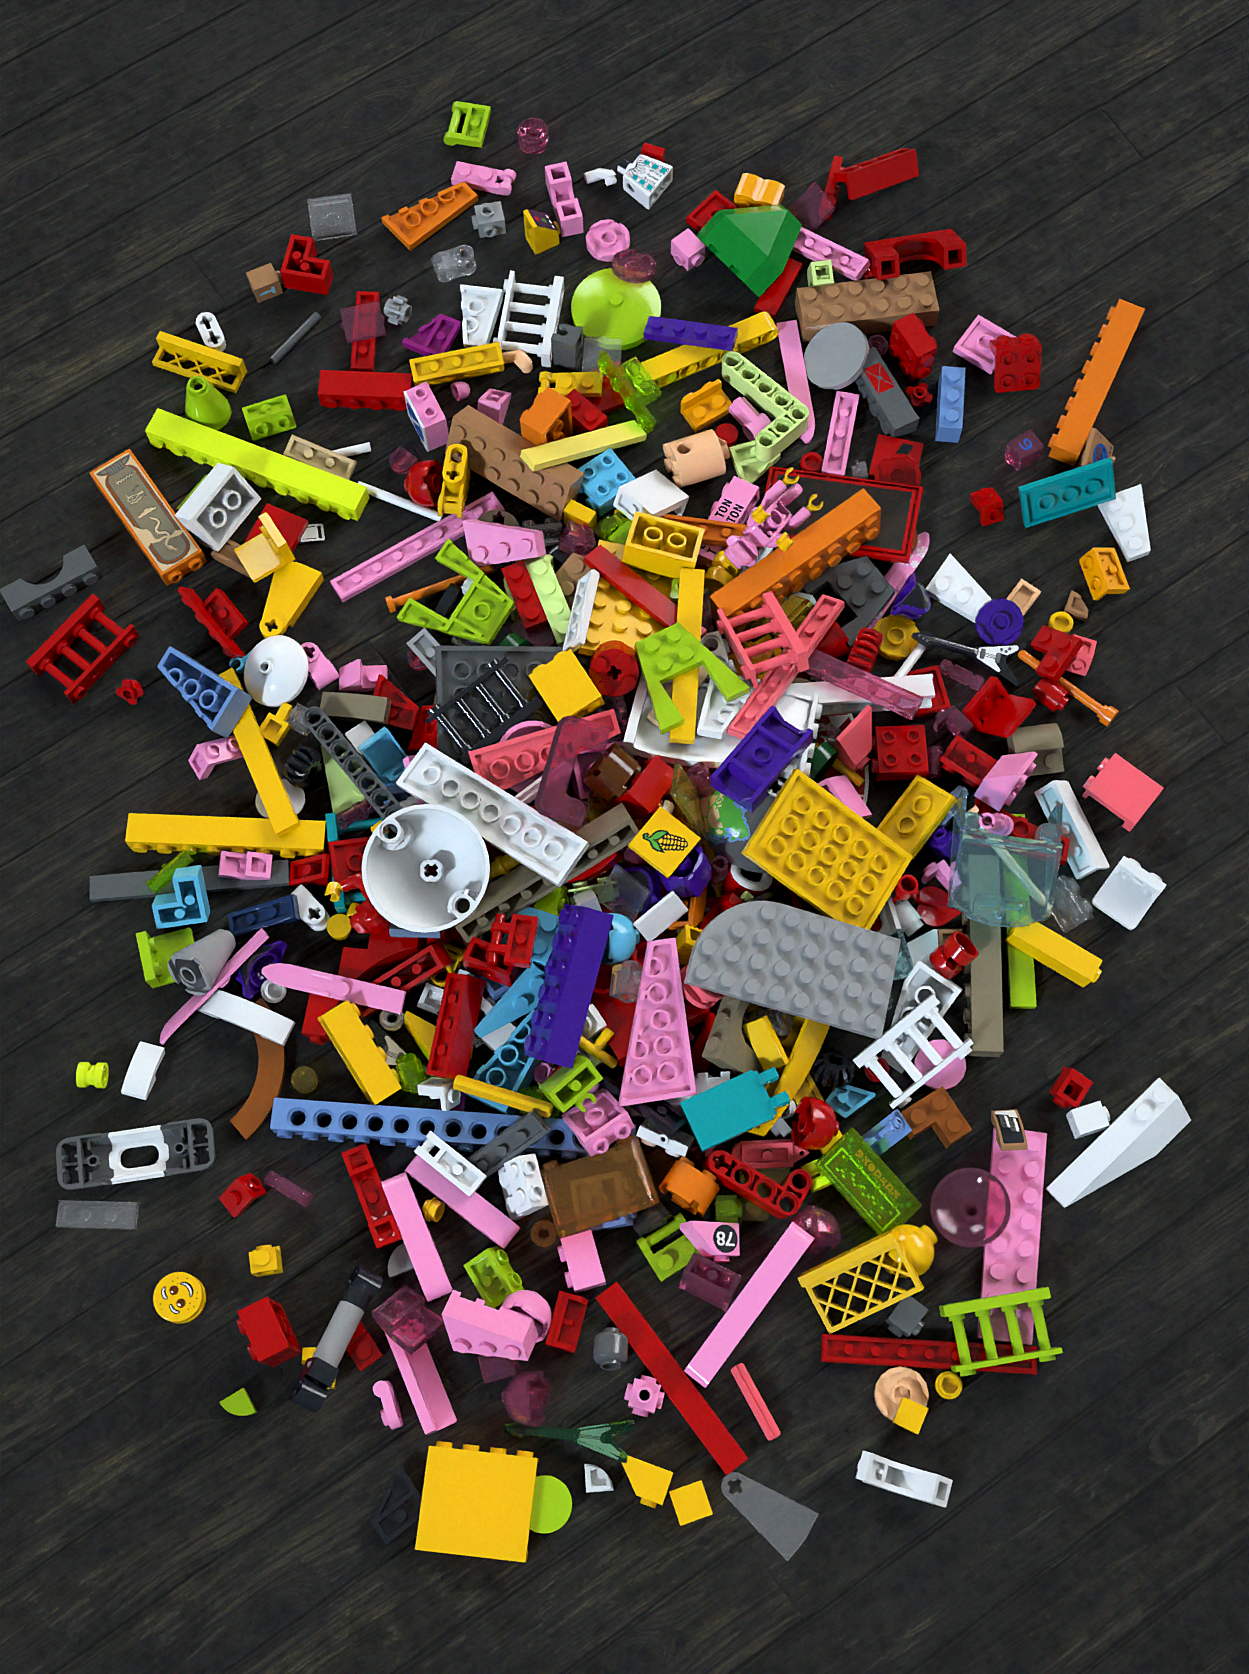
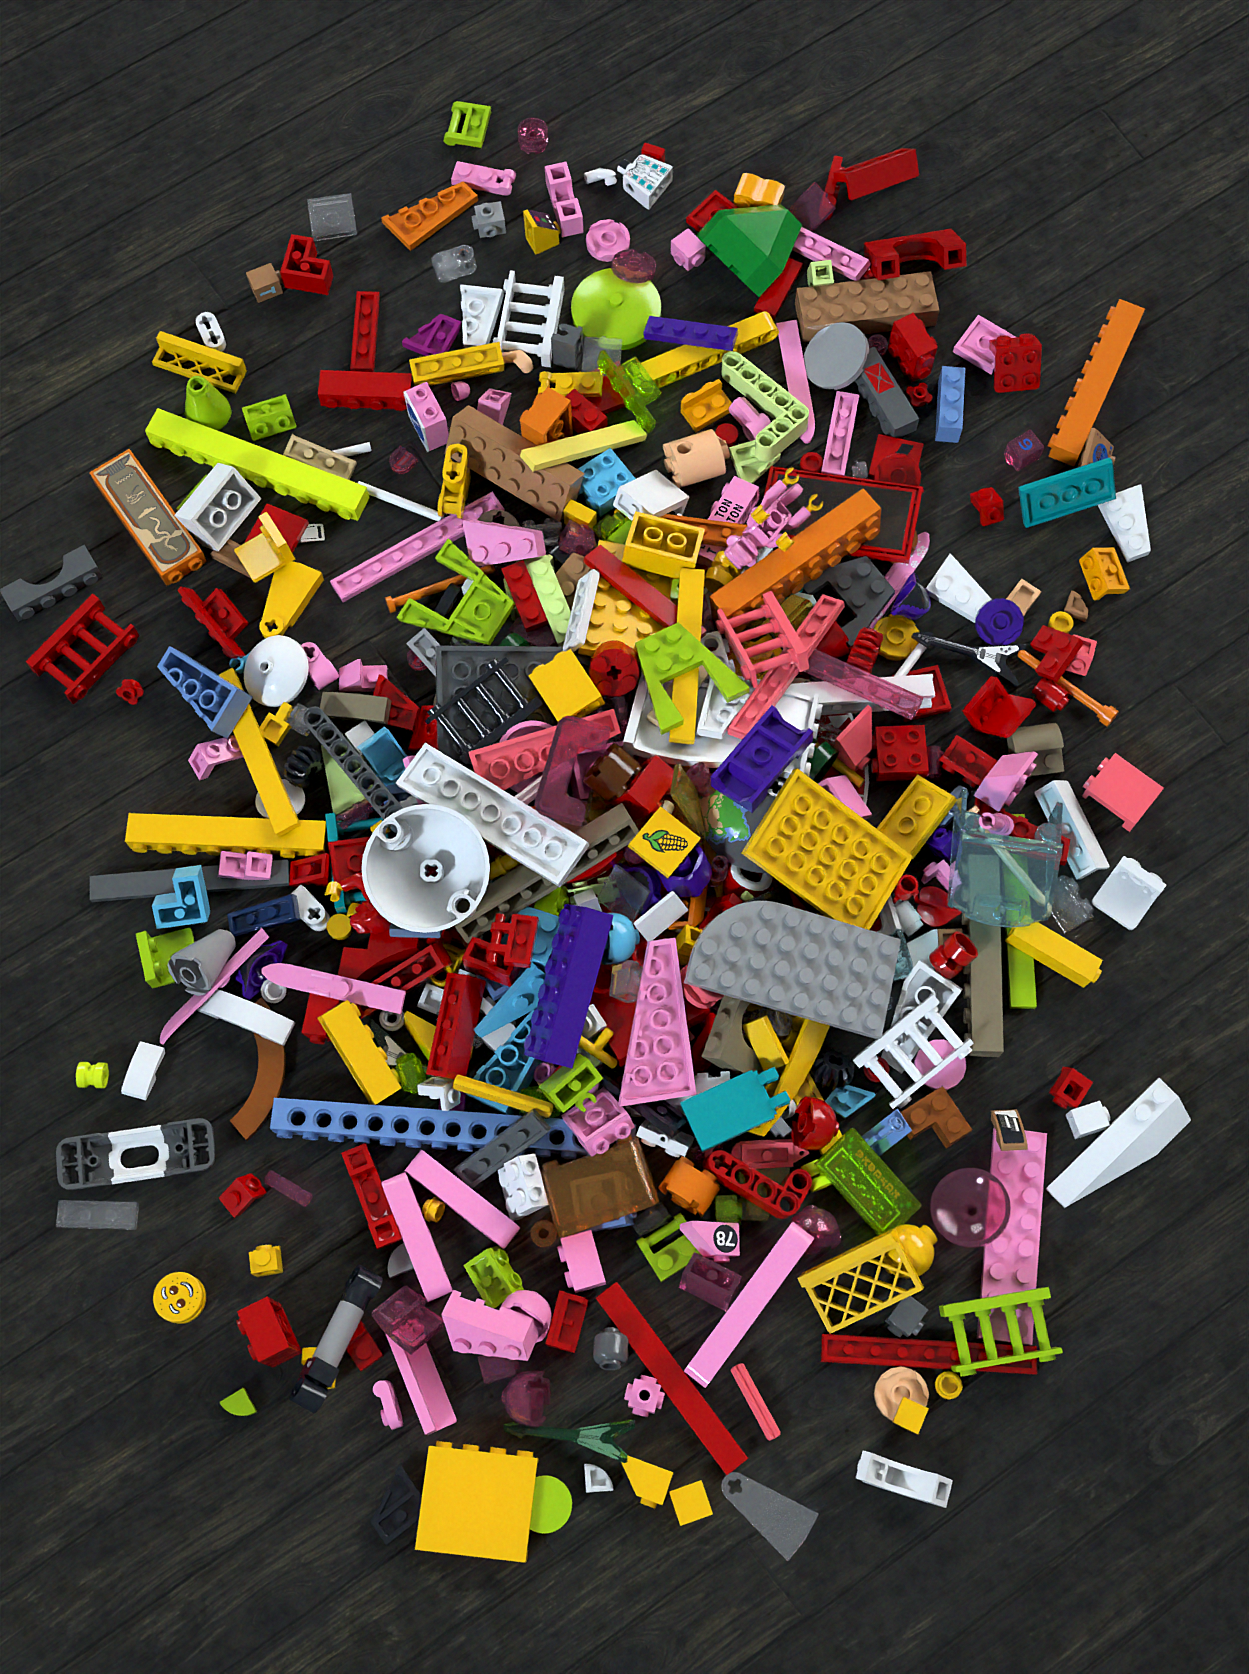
clear neon green pin [145,849,194,894] -> none
dark grey bar [269,312,321,365] -> none
clear yellow tile [291,1066,318,1093] -> none
clear pink piece [340,301,386,343] -> none
light grey gear [384,295,412,325] -> none
red cylinder [404,460,443,507] -> none
white plate [414,1131,487,1197] -> none
clear pink bracket [933,705,974,739] -> none
clear pink axle [939,659,985,691] -> none

